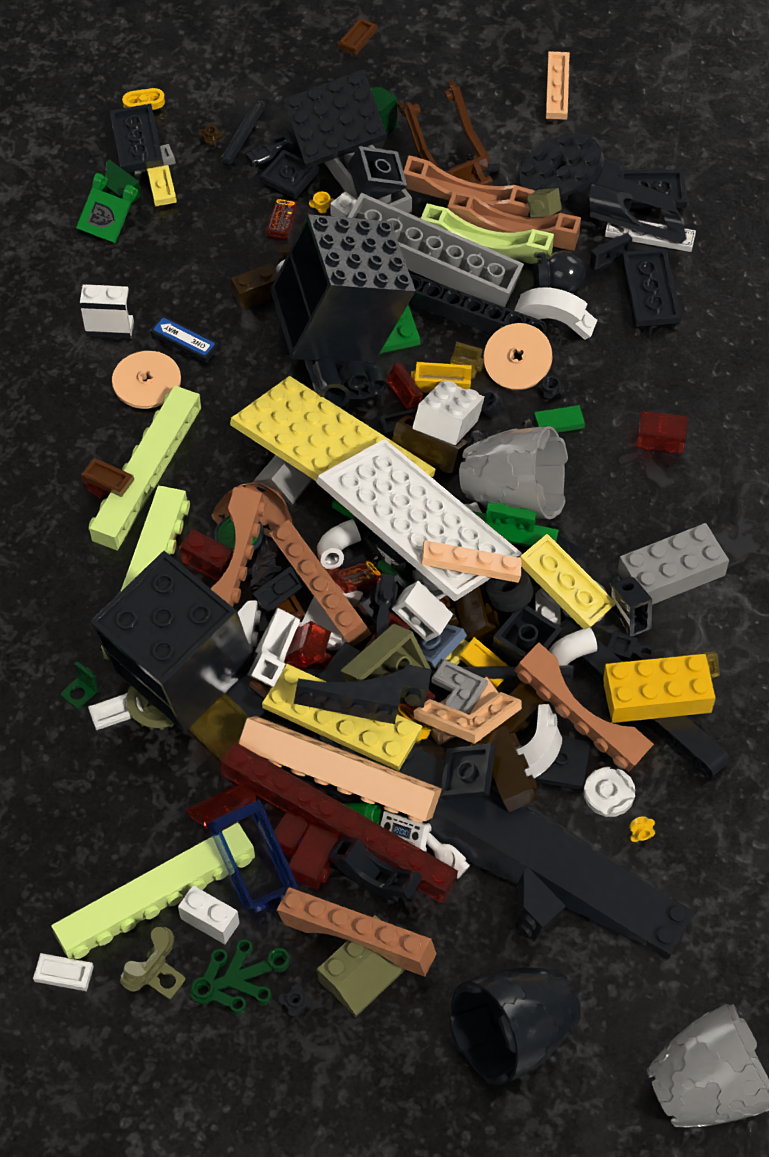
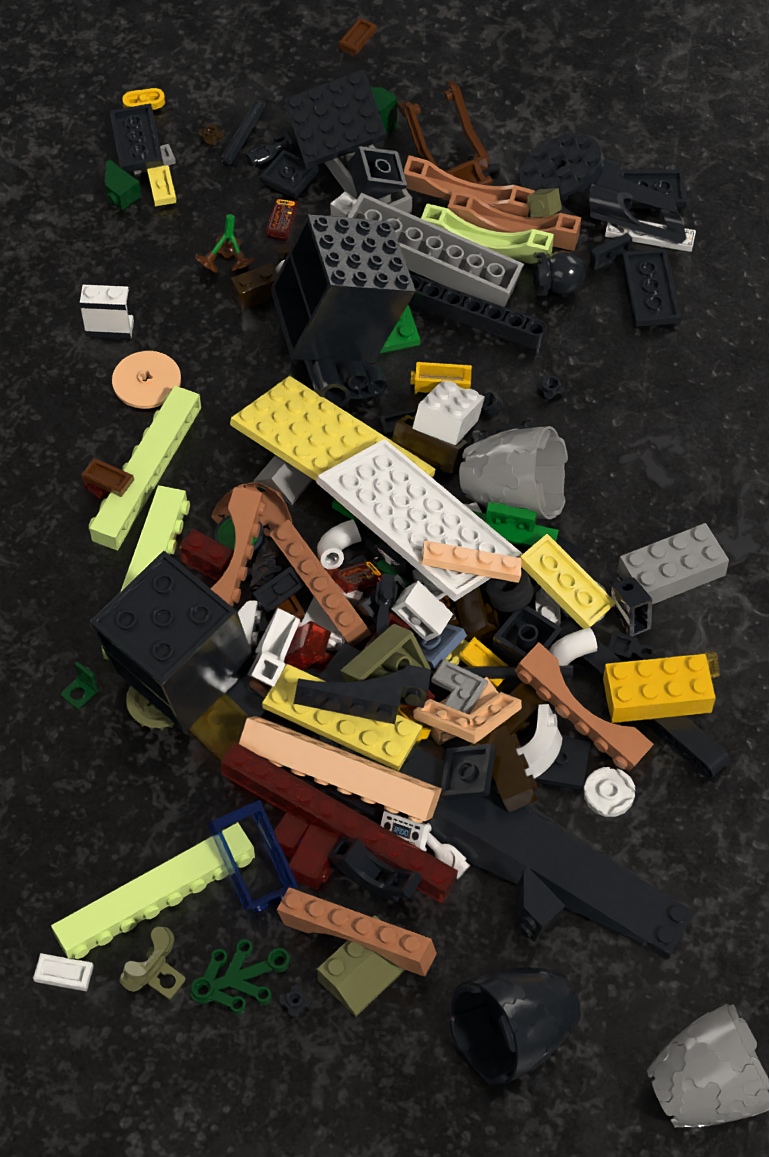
green flag [76,173,138,243] -> none
white tile [88,693,144,730] -> none
tile [150,315,219,363] -> none
white brick [178,886,239,944] -> none
clear red slope [186,785,256,832] -> none
yellow plate [309,191,334,214] -> none
green cone [342,802,382,827] -> none
clear red tile [386,363,424,410] -> none
clear yellow window [450,342,485,378] -> none
light nougat piece [484,323,552,390] -> none
white arch [514,288,597,340] -> none
green tile [534,405,585,433] -> none
light nougat plate [546,52,569,119] -> none
yellow plate [630,817,655,842] -> none
clear red brick [637,411,688,453] -> none
none -> reddish brown plant [195,214,256,272]

